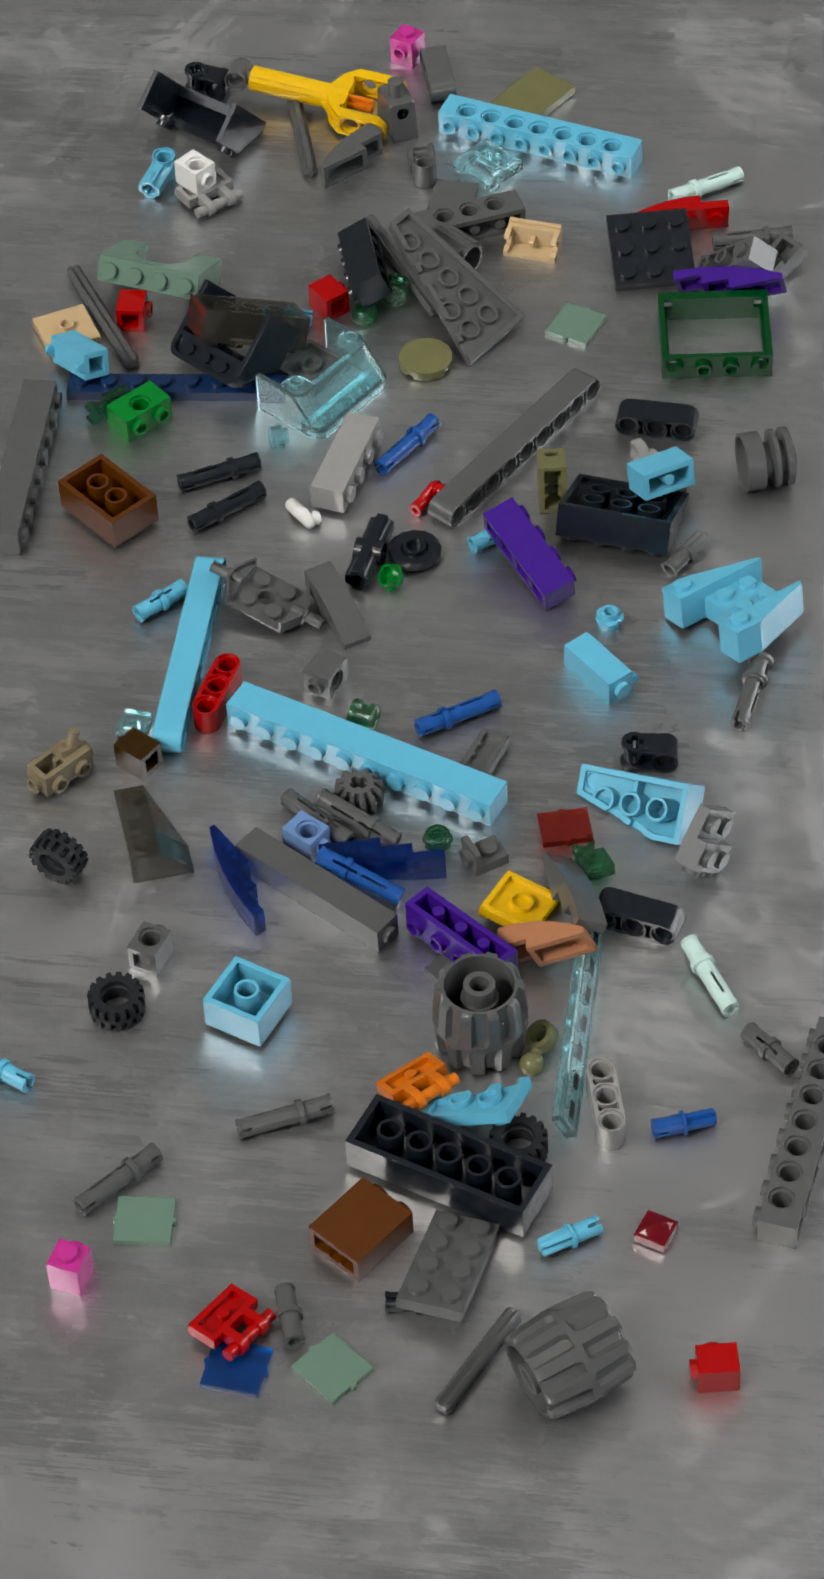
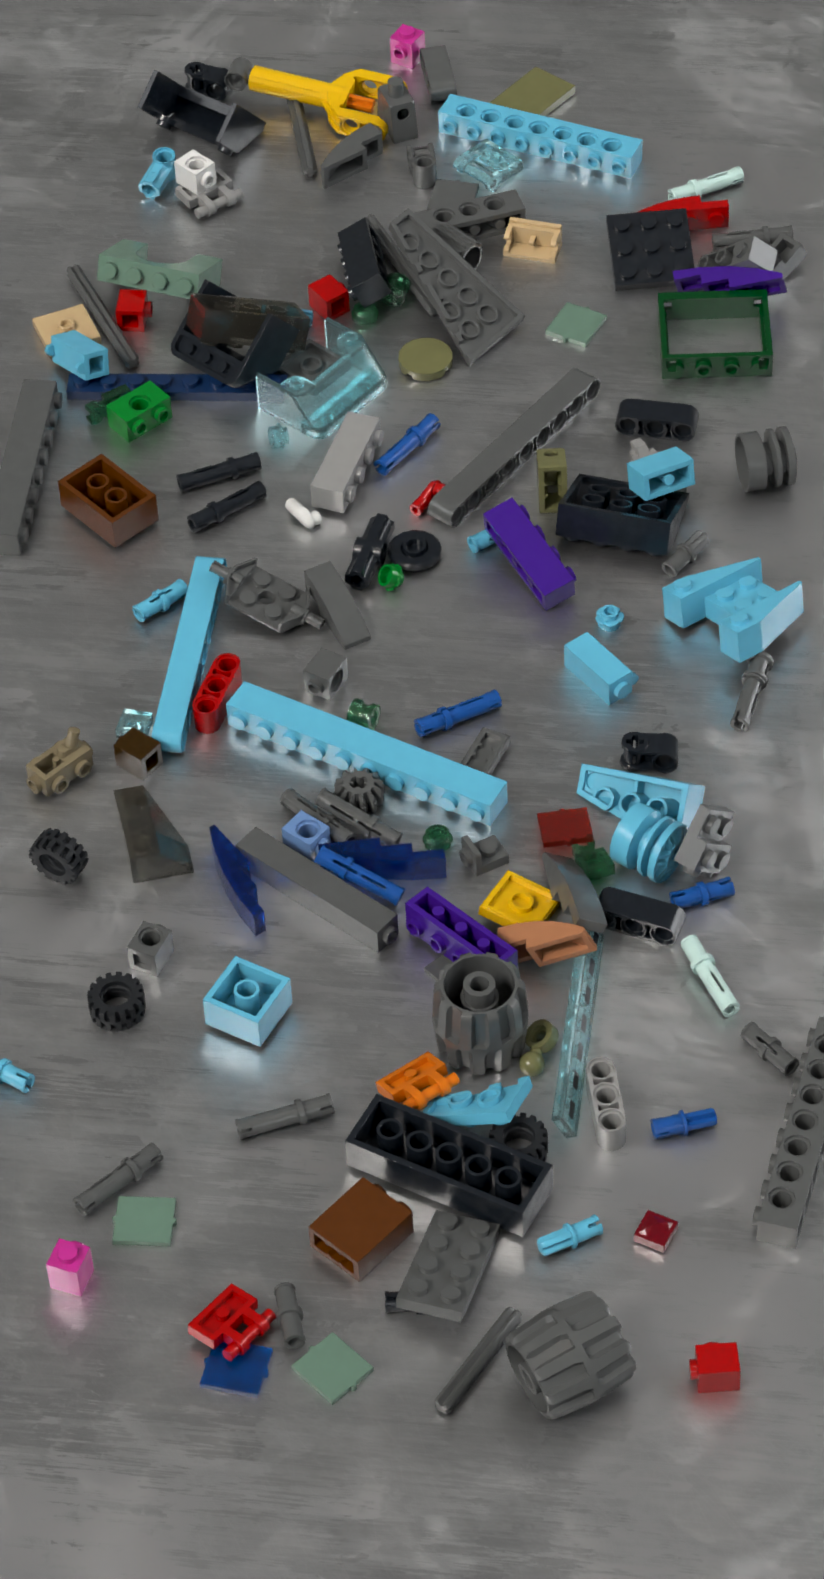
none -> medium azure wheel [610,803,689,883]
none -> blue pin [669,876,735,909]

